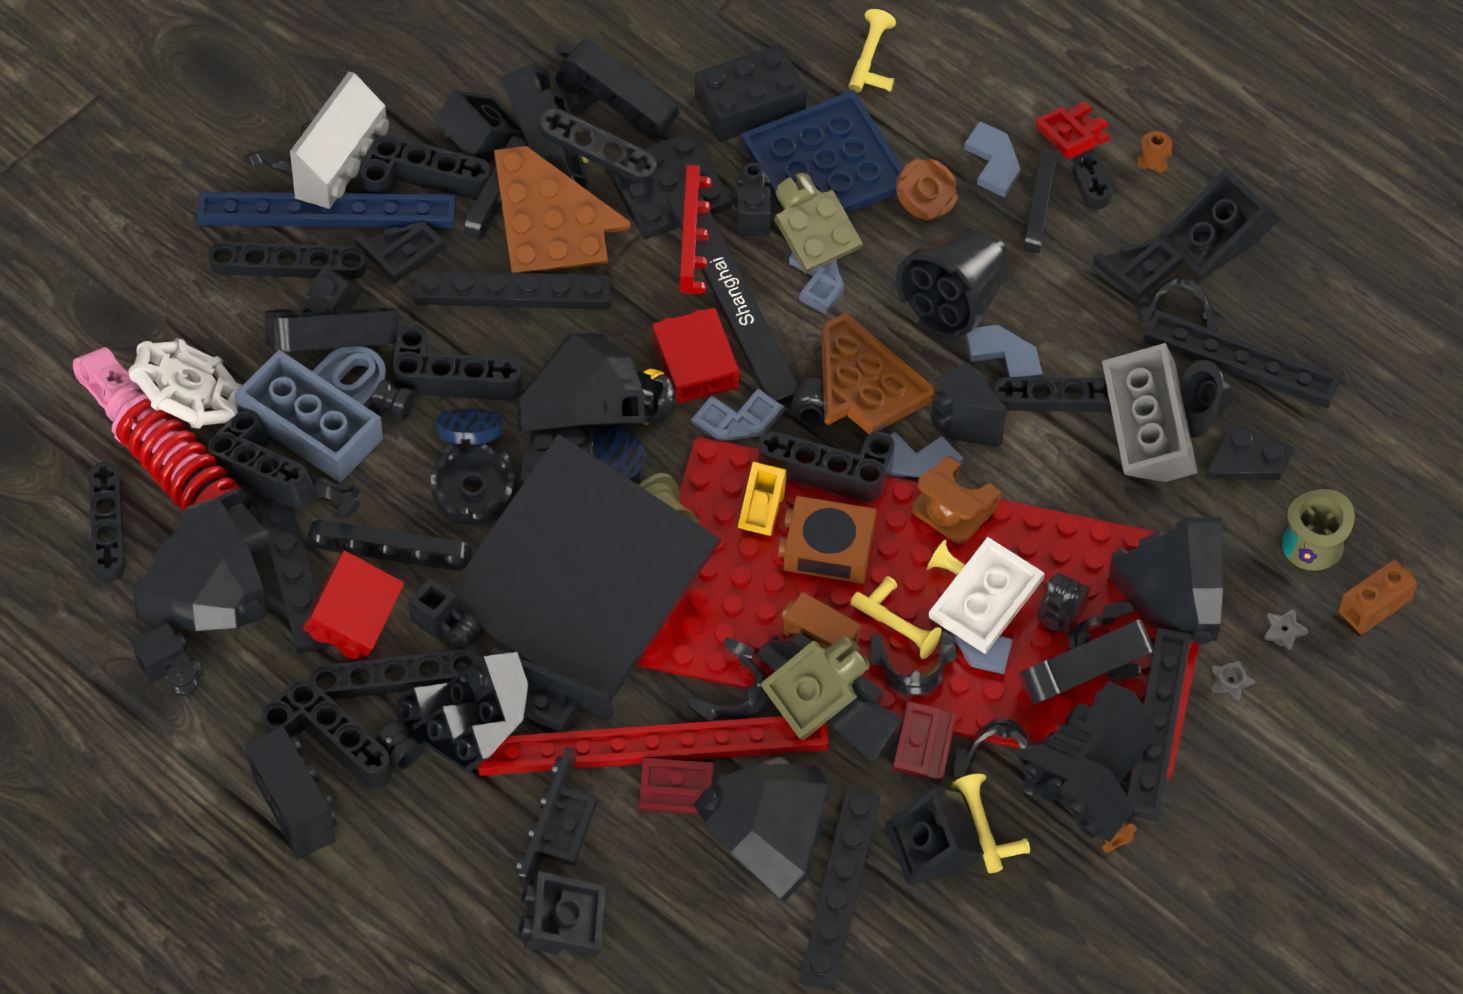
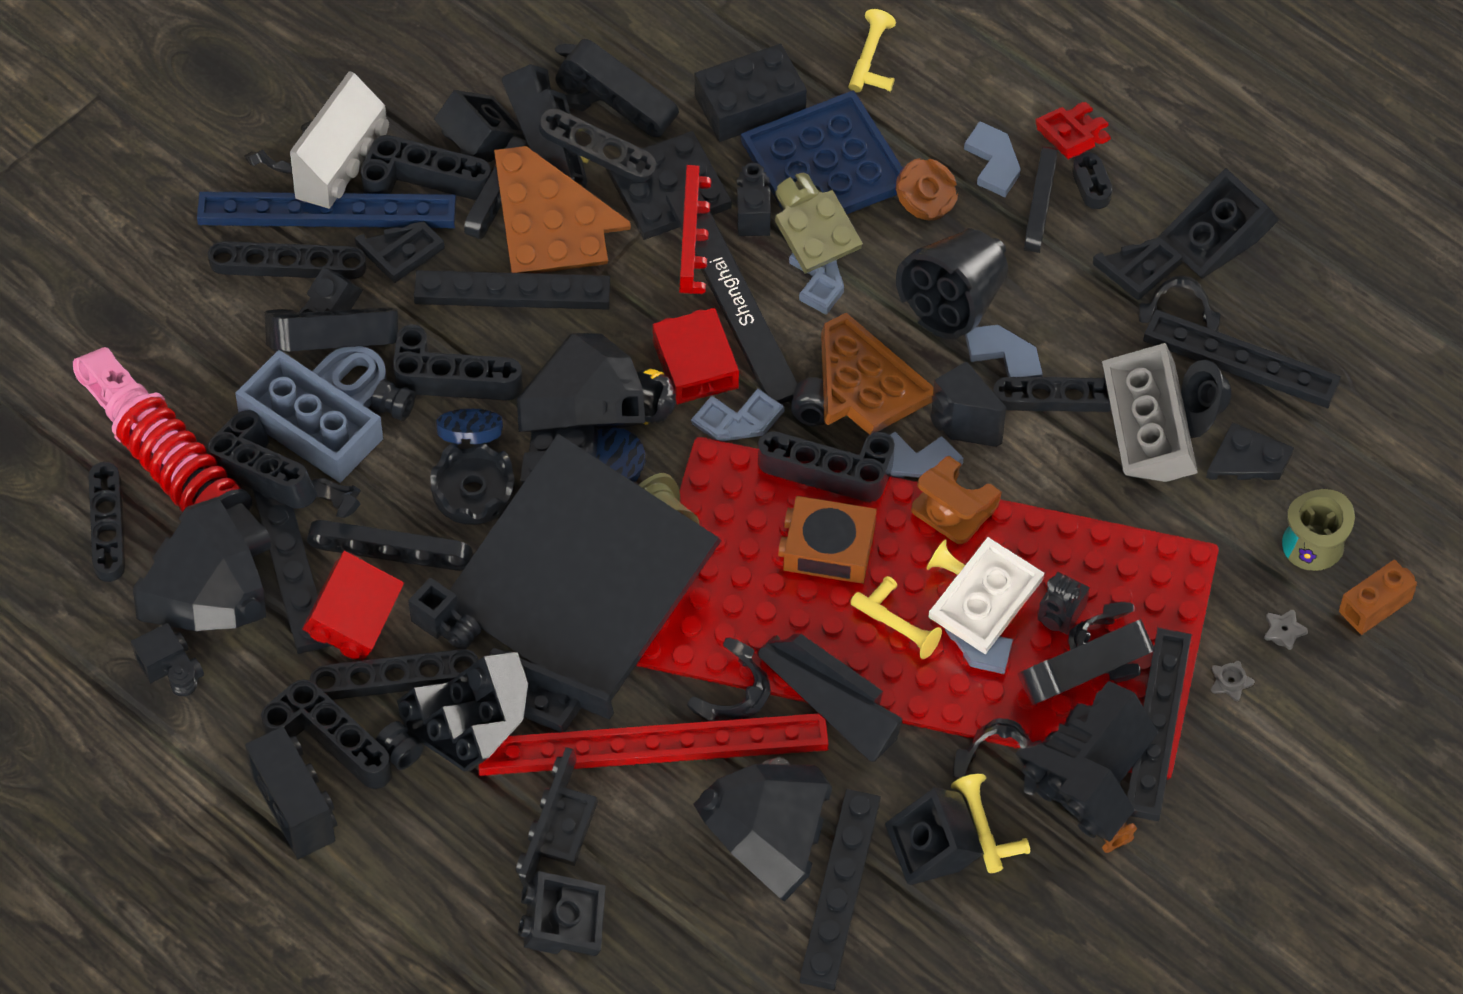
white plate [129,338,242,429] -> none
dark red plate [639,758,714,815] -> none
yellow slope [738,462,787,536] -> none
olive plate [760,636,870,740] -> none
dark orange brick [781,592,861,649] -> none
black helmet [870,631,957,694] -> none
dark red plate [892,701,957,782] -> none
black brick [1109,517,1223,644] -> none
dark orange brick [1137,131,1172,173] -> none

